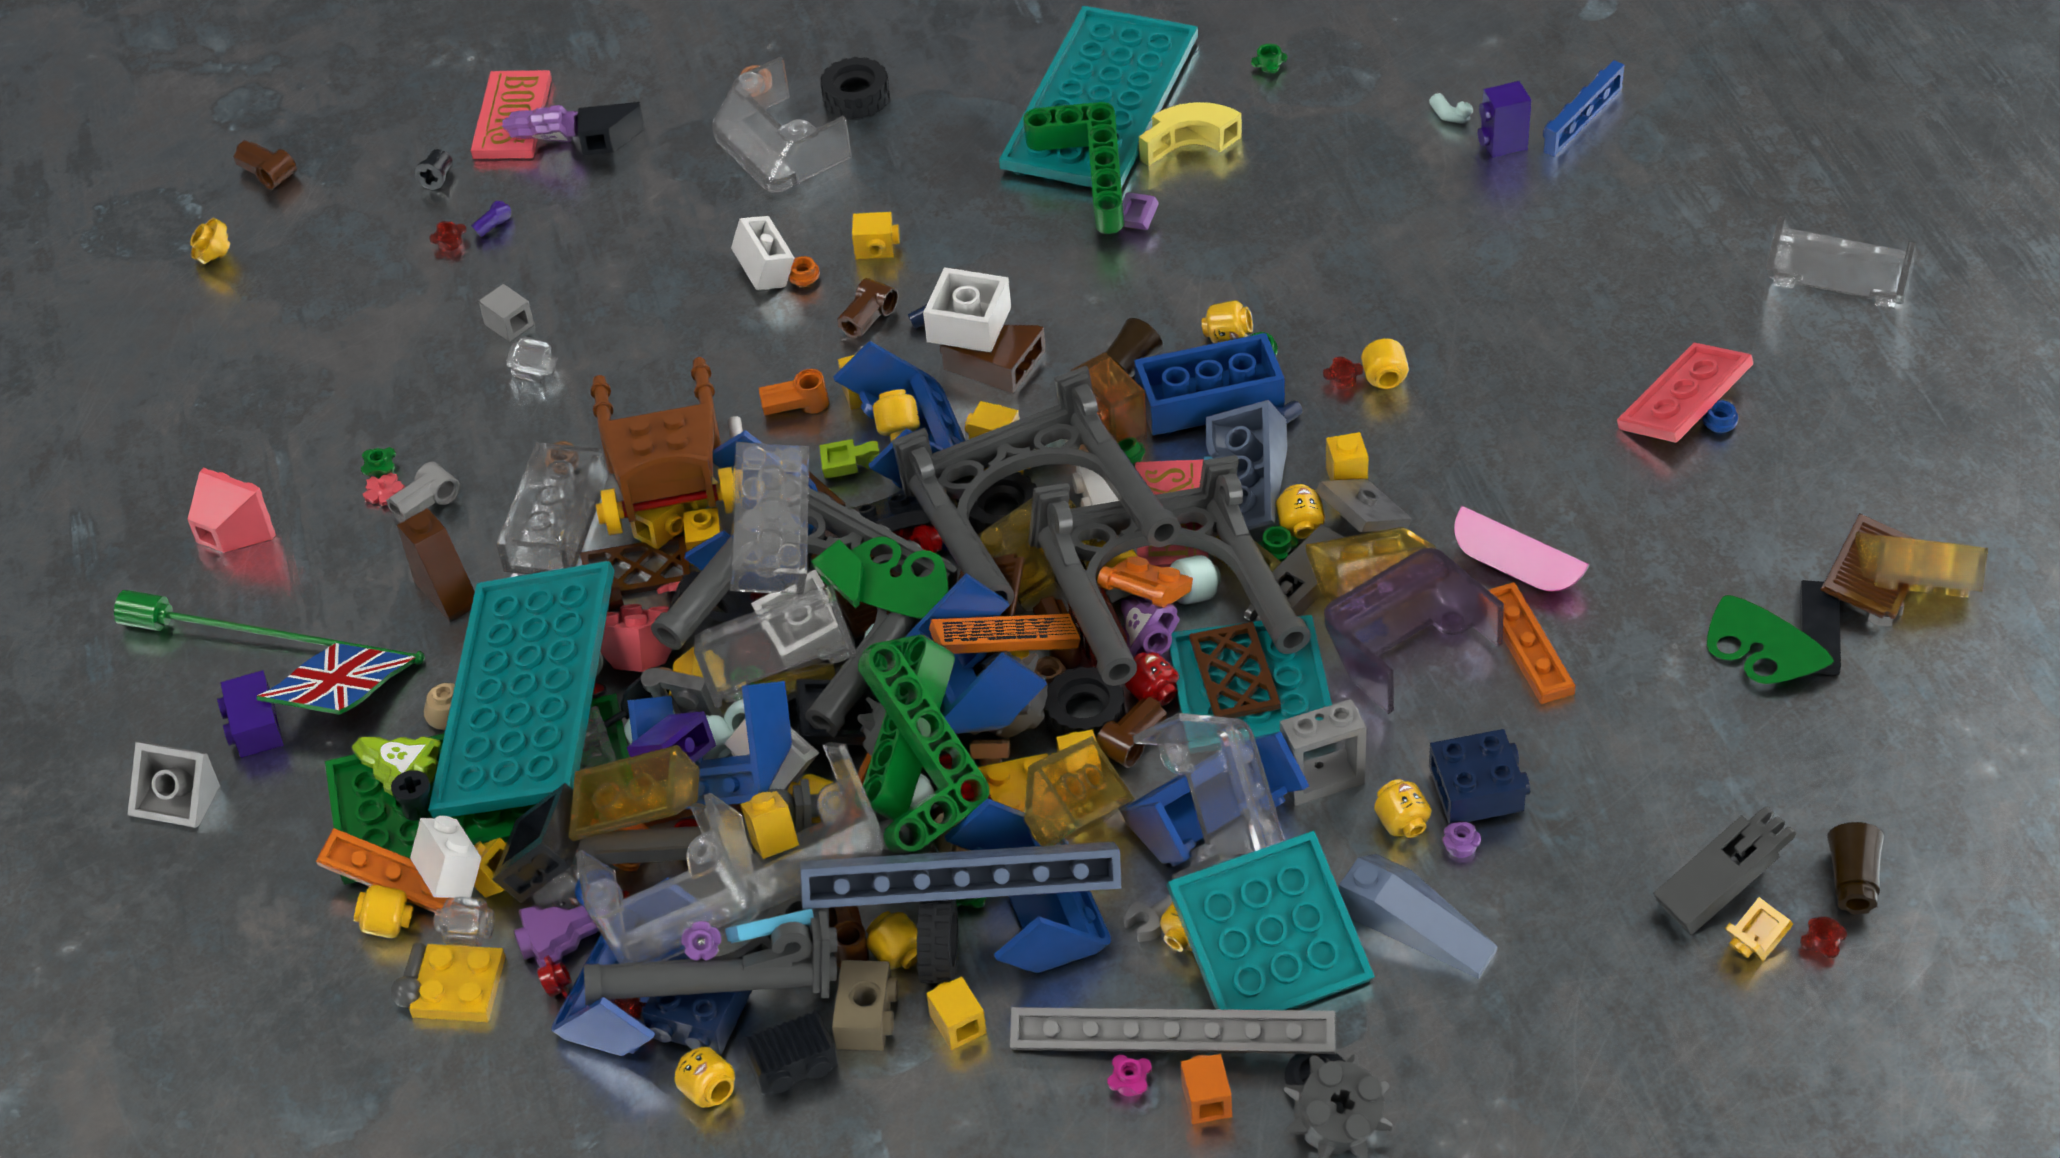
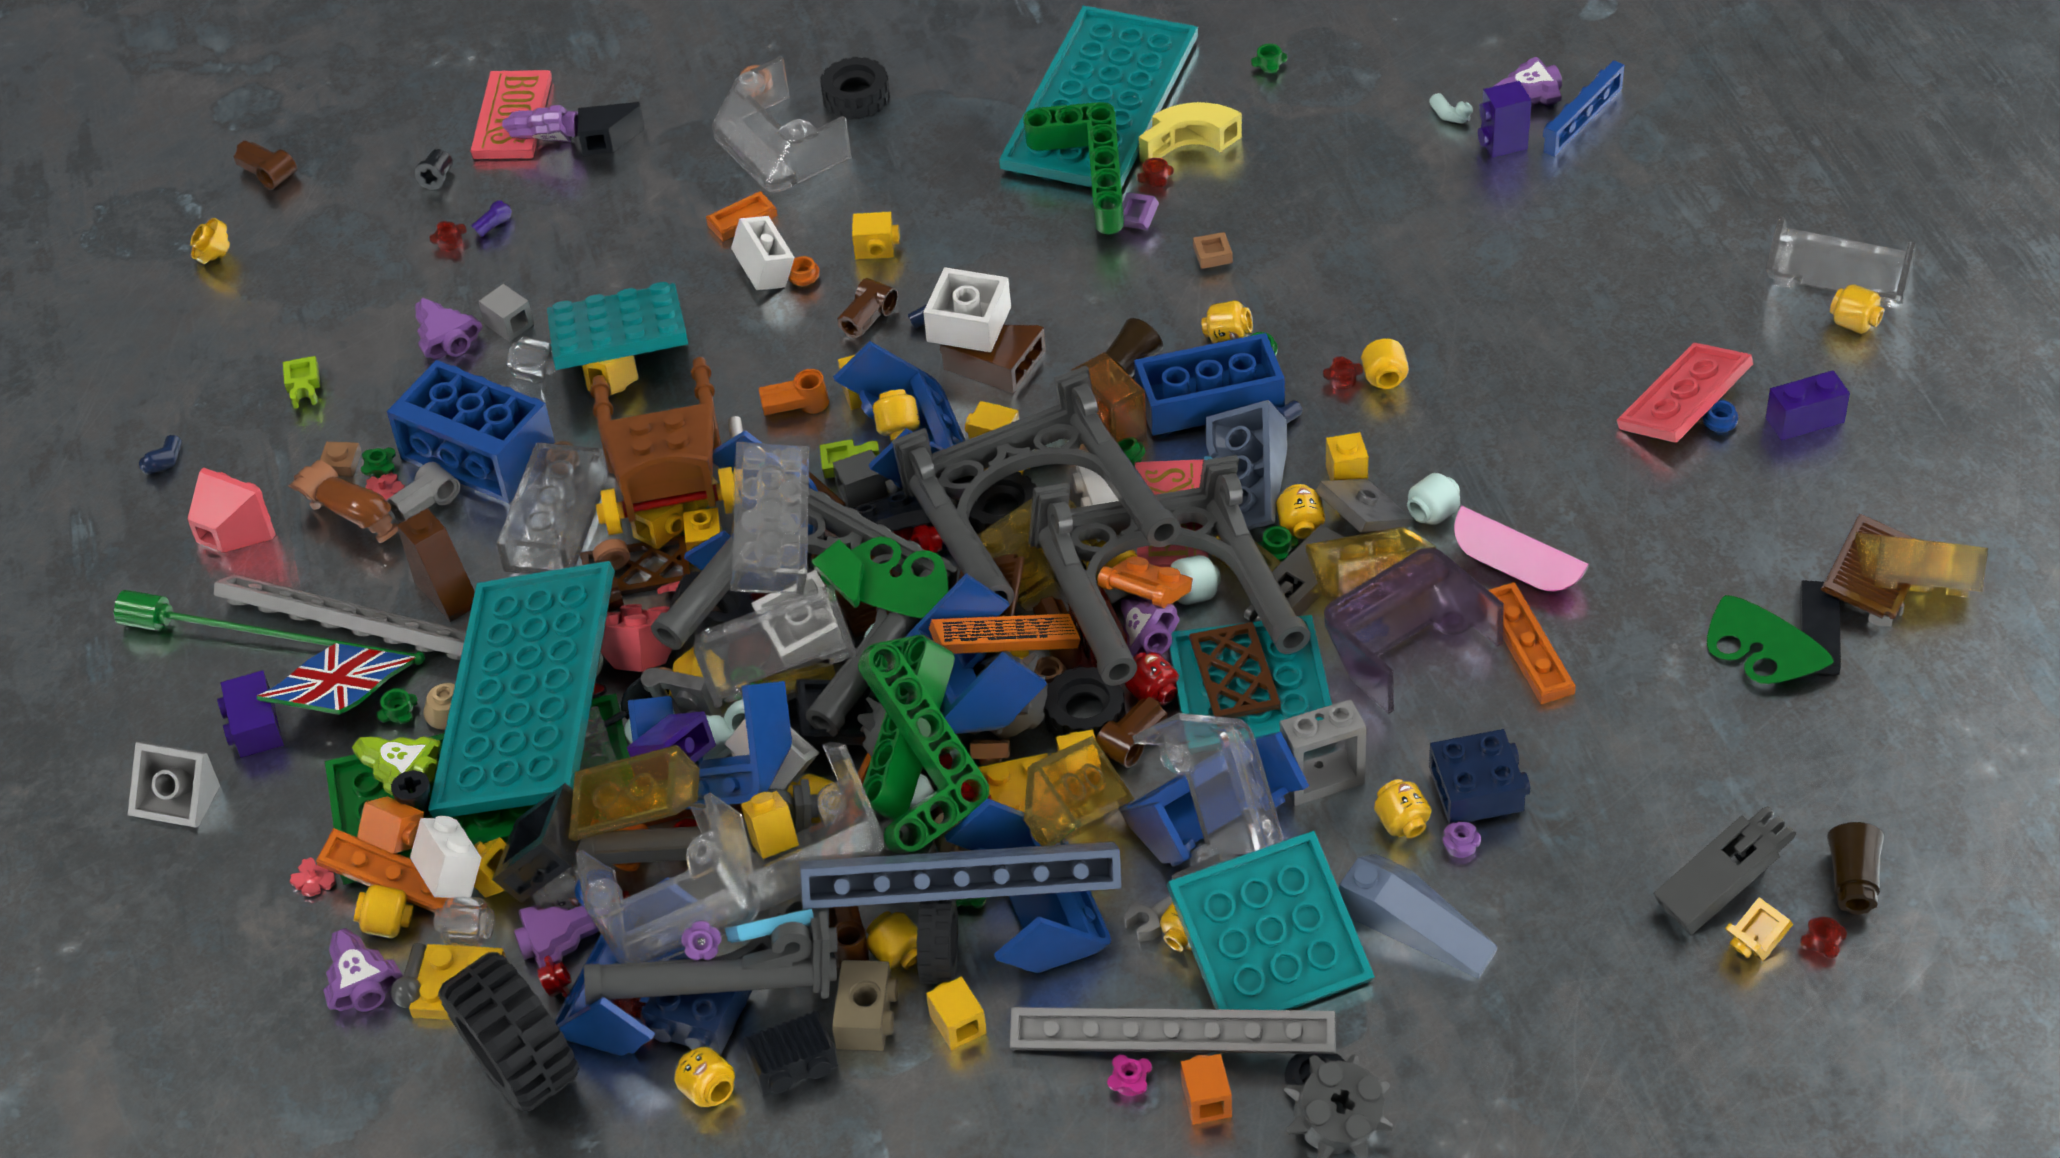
none -> dark blue arm [139,435,182,474]
none -> light grey plate [214,575,466,660]
none -> lime plate [283,356,320,408]
none -> piece [288,460,398,543]
none -> coral plant [289,857,336,897]
none -> medium nougat plate [320,441,362,477]
none -> medium lavender rock [323,928,403,1012]
none -> orange brick [357,796,424,854]
none -> green plate [377,689,418,724]
none -> blue brick [386,360,555,504]
none -> medium lavender rock [415,298,483,360]
none -> black tyre [438,952,579,1112]
none -> teal plate [547,282,689,370]
none -> yellow brick [582,355,638,395]
none -> nougat tile [593,539,630,570]
none -> orange tile [706,191,778,242]
none -> dark grey brick [833,449,890,508]
none -> clear red plate [1137,157,1174,188]
none -> medium nougat plate [1193,232,1233,269]
none -> light aqua head [1407,473,1460,526]
none -> medium lavender rock [1492,57,1562,106]
none -> dark purple brick [1765,370,1850,441]
none -> yellow head [1830,284,1884,334]

